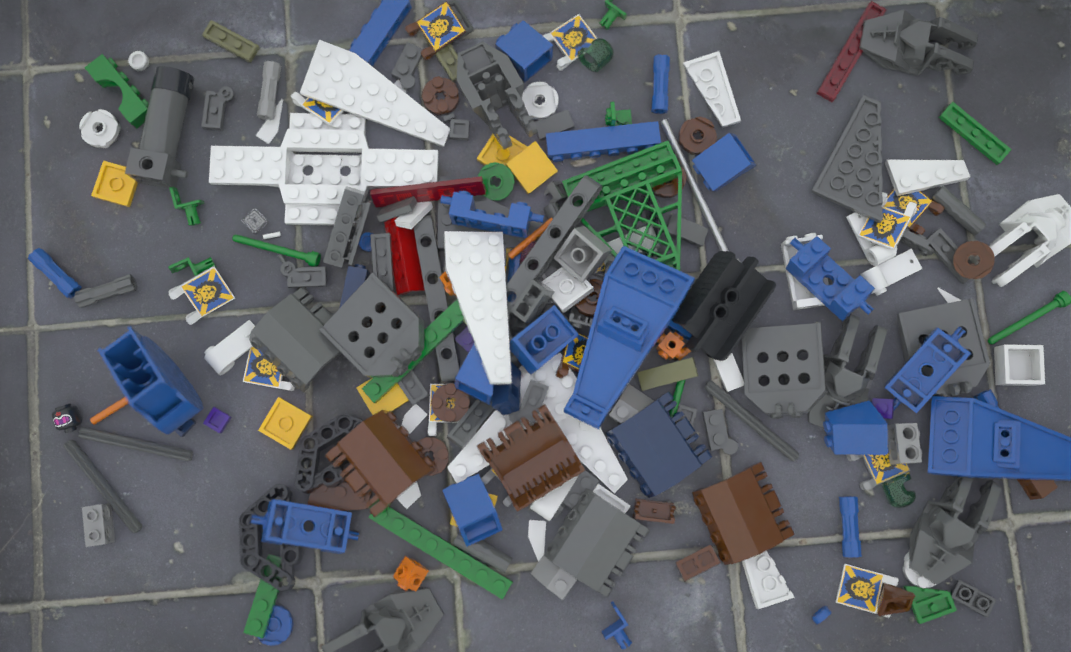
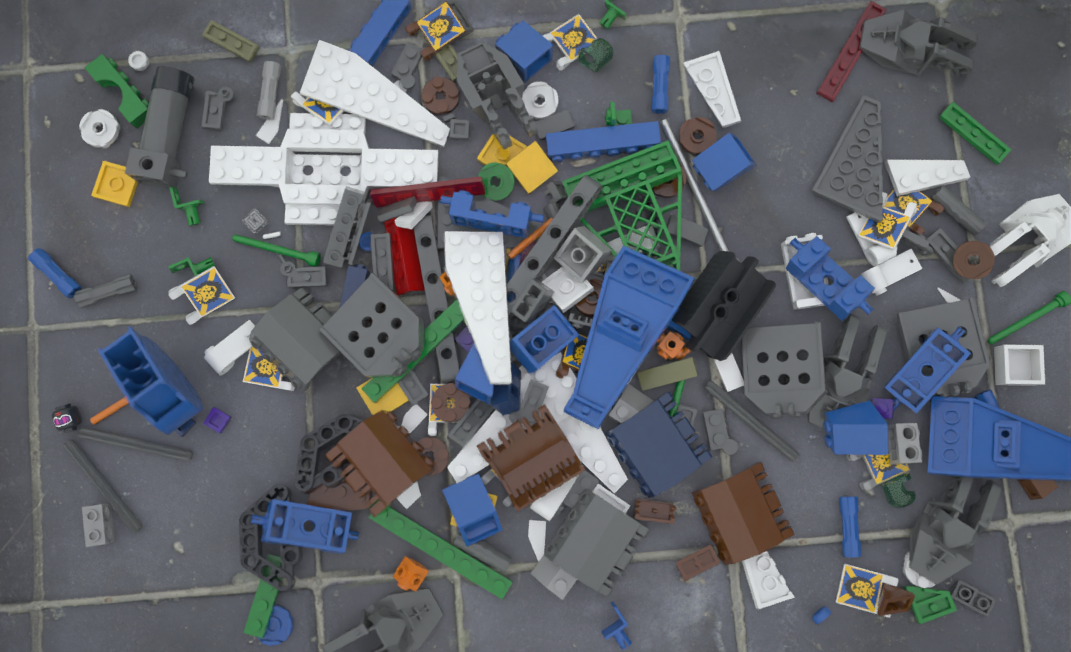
yellow tile [258,397,313,450] -> none

